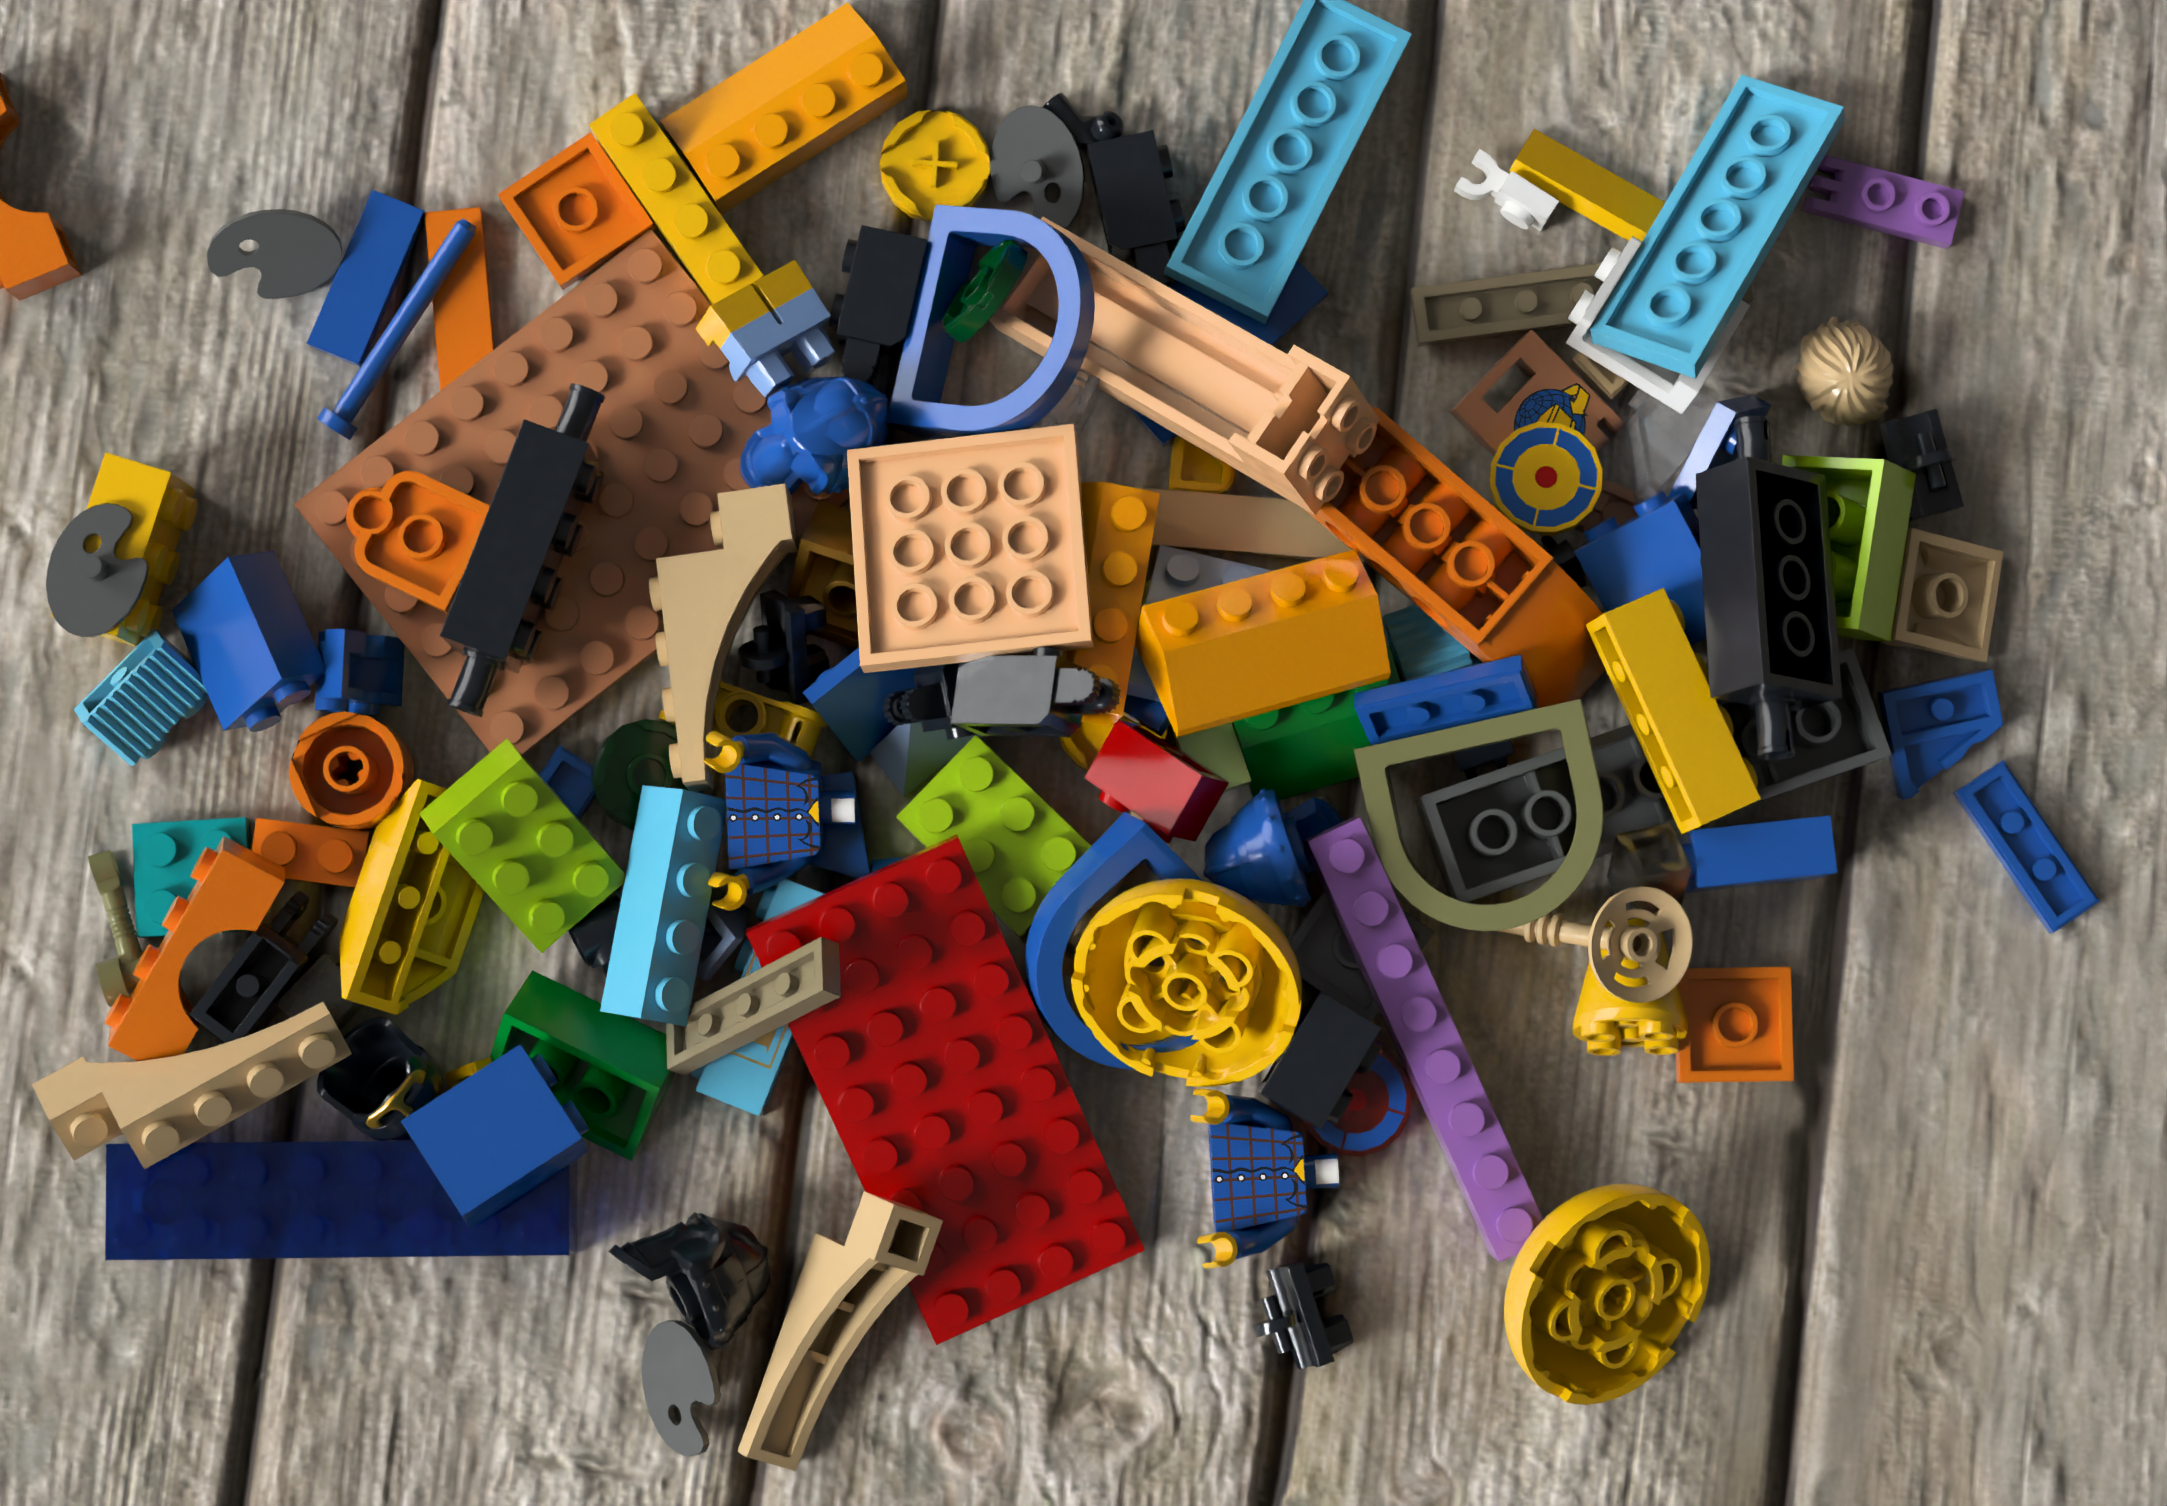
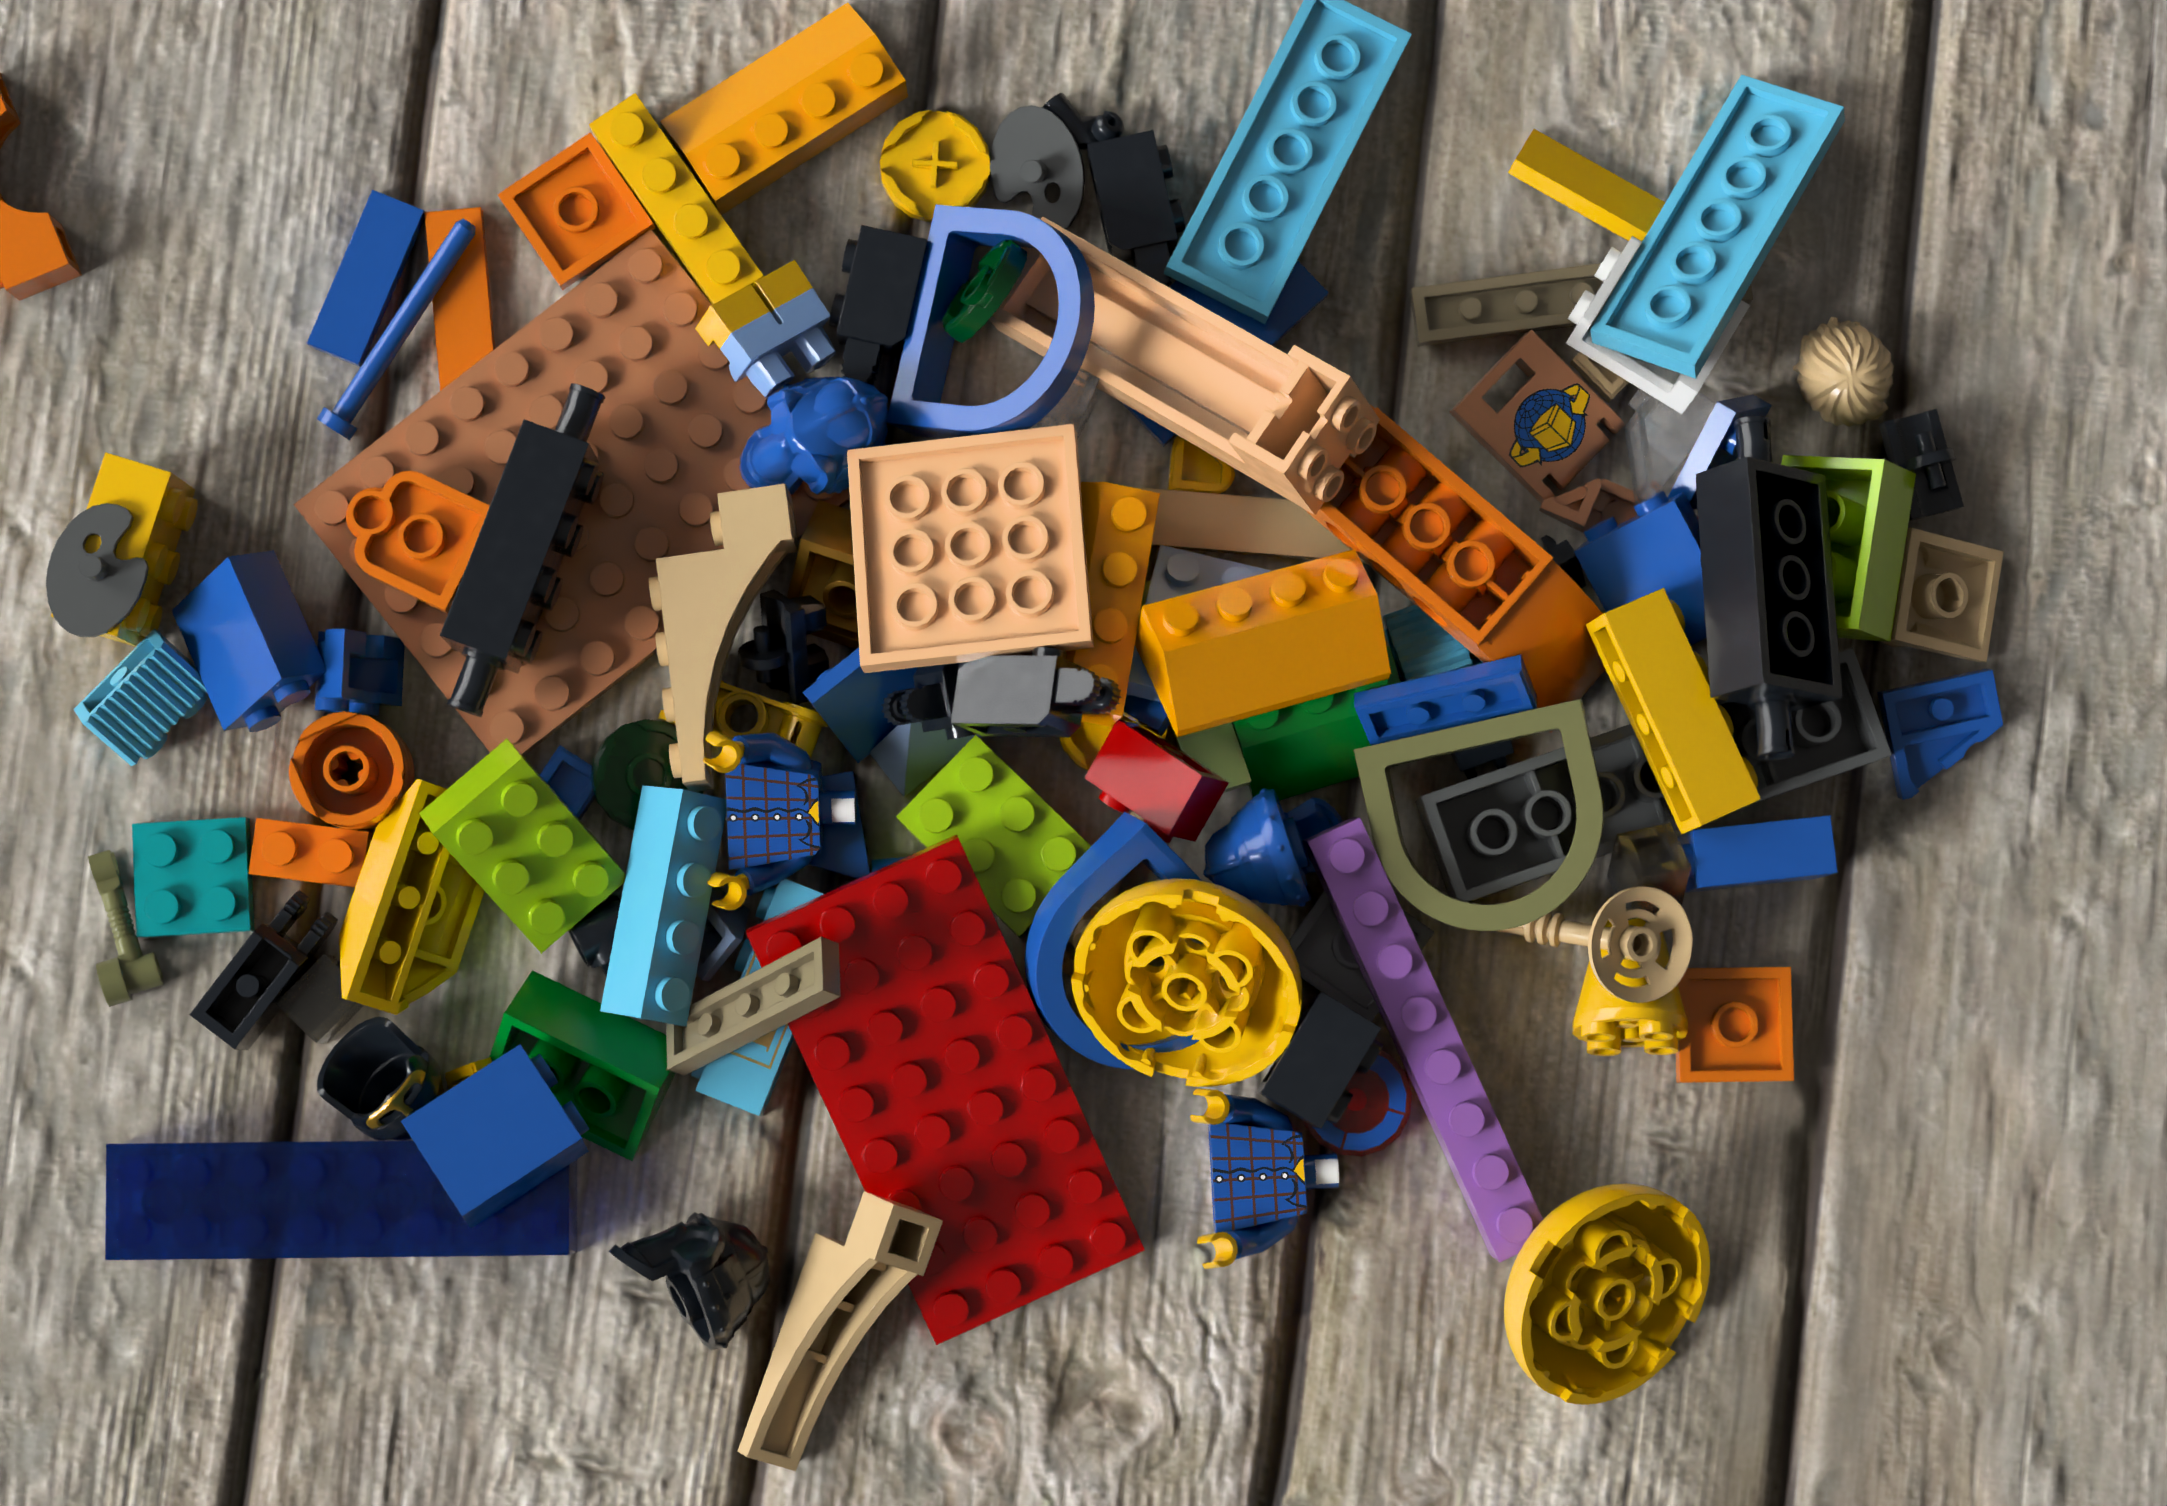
tan arch [32,1002,352,1169] -> none
orange arch [104,836,285,1061] -> none
dark grey piece [207,209,342,299] -> none
dark grey piece [642,1320,721,1456] -> none
black hips [1252,1262,1354,1369] -> none
white plate [1453,149,1559,231] -> none
tile [1489,422,1603,536] -> none
medium lavender hinge [1803,155,1965,249] -> none
blue tile [1953,760,2100,933] -> none

